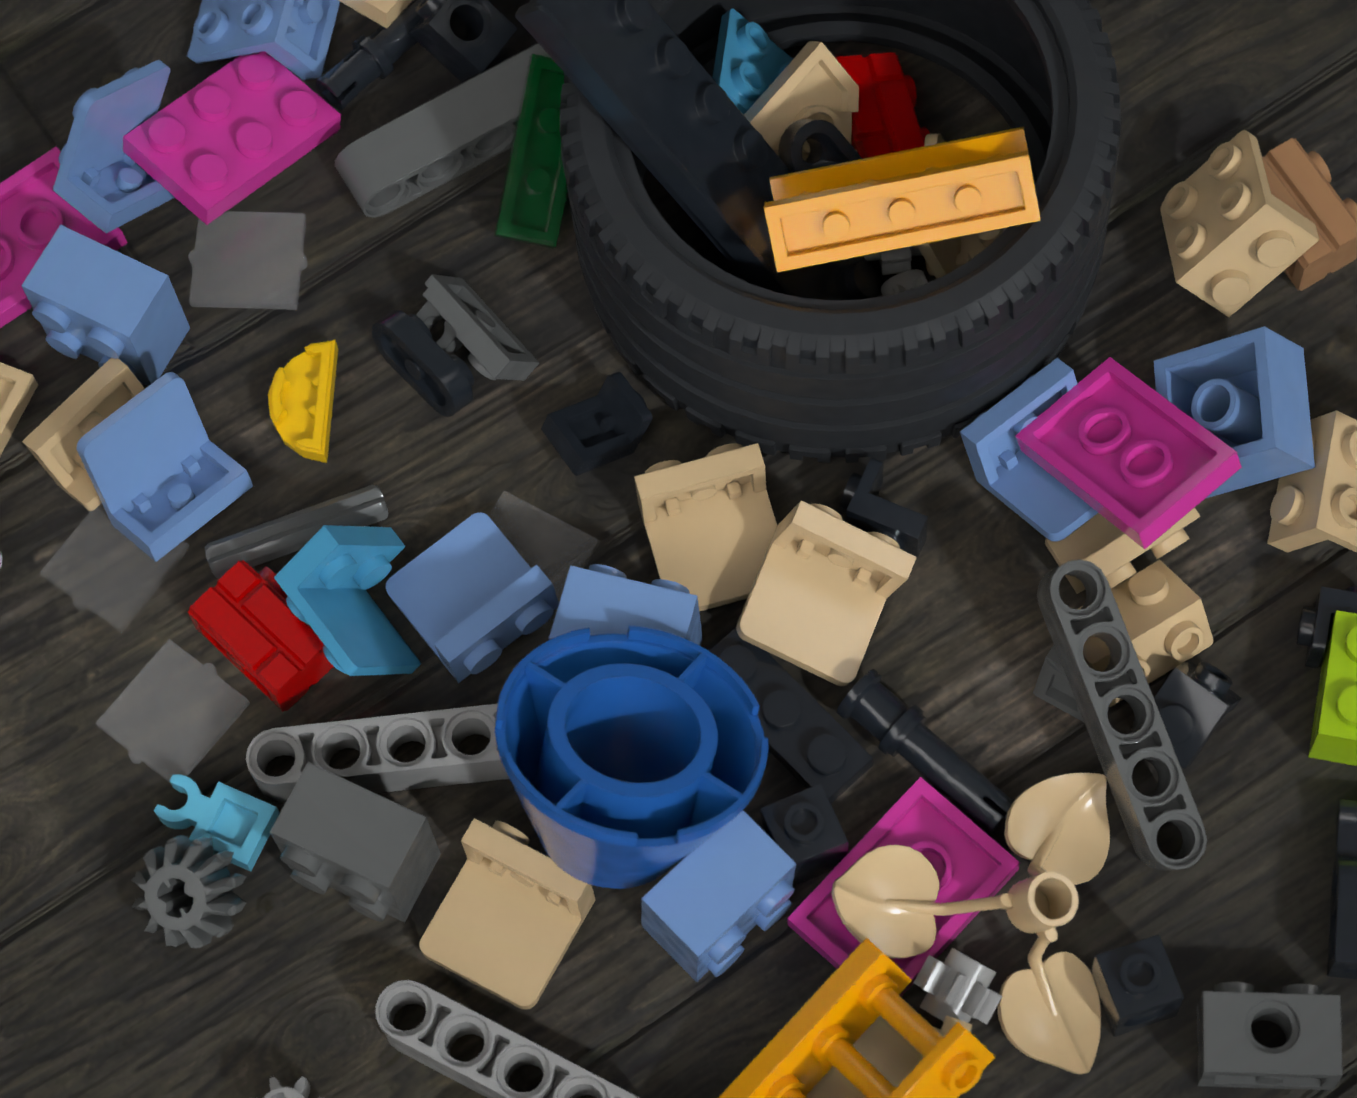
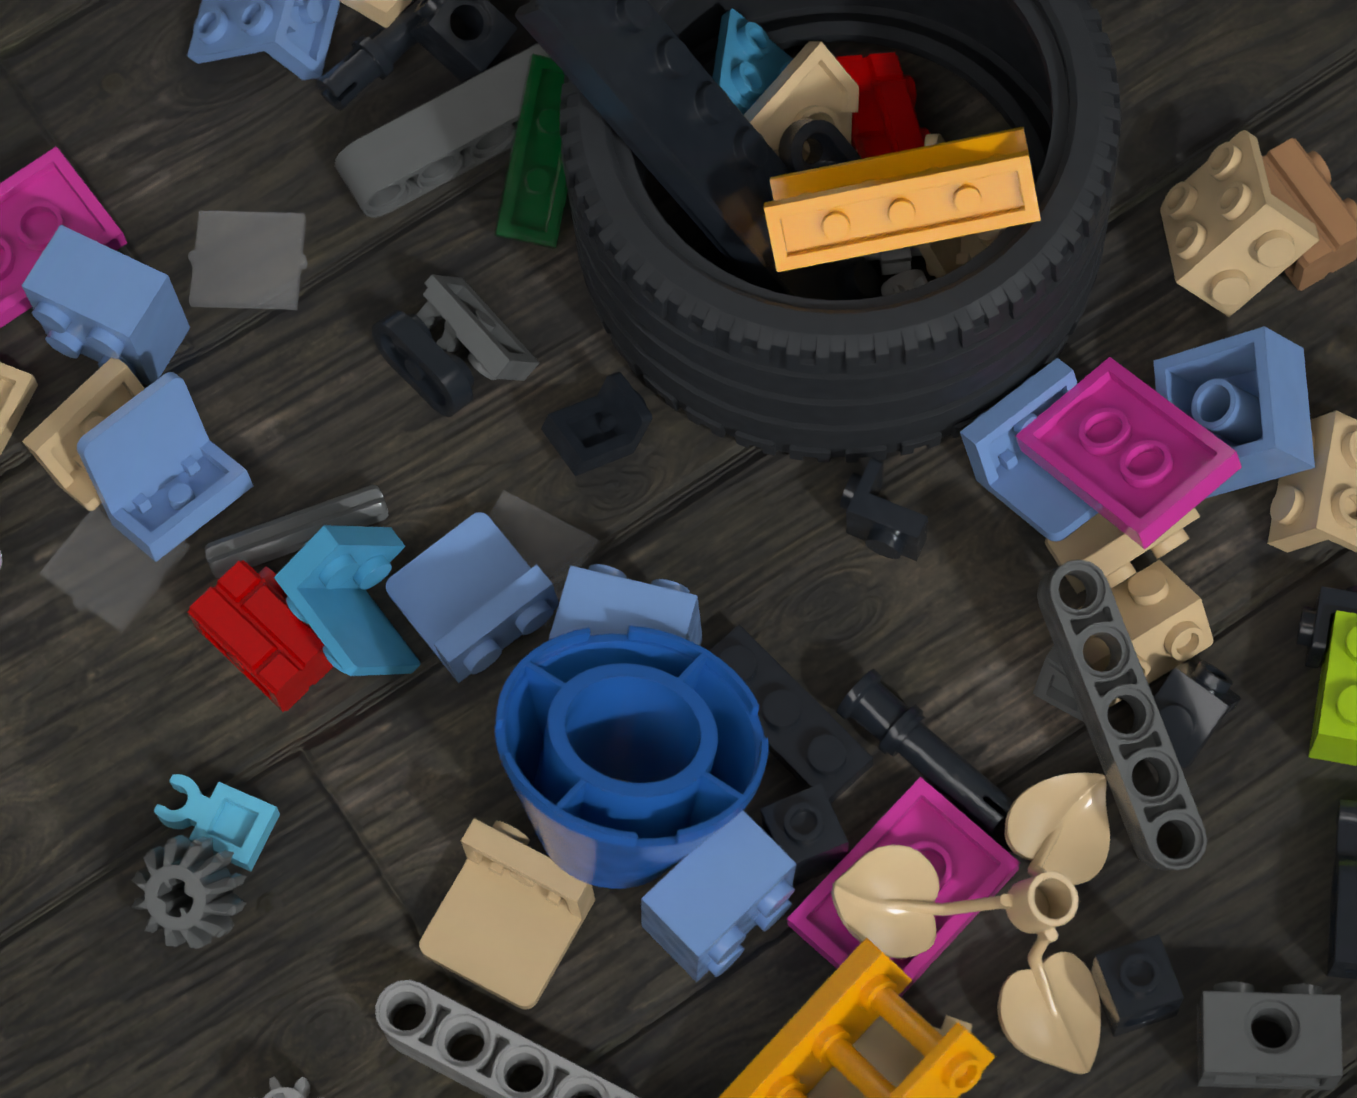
medium blue bracket [53,60,175,233] -> none
clear piece [96,639,250,784] -> none
dark pink plate [123,51,341,225] -> none
light grey beam [246,704,509,803] -> none
yellow plate [268,340,338,463] -> none
dark grey brick [270,762,441,923] -> none
tan bracket [634,443,777,611] -> none
tan bracket [736,501,916,686] -> none
light grey gear [914,948,1002,1024] -> none

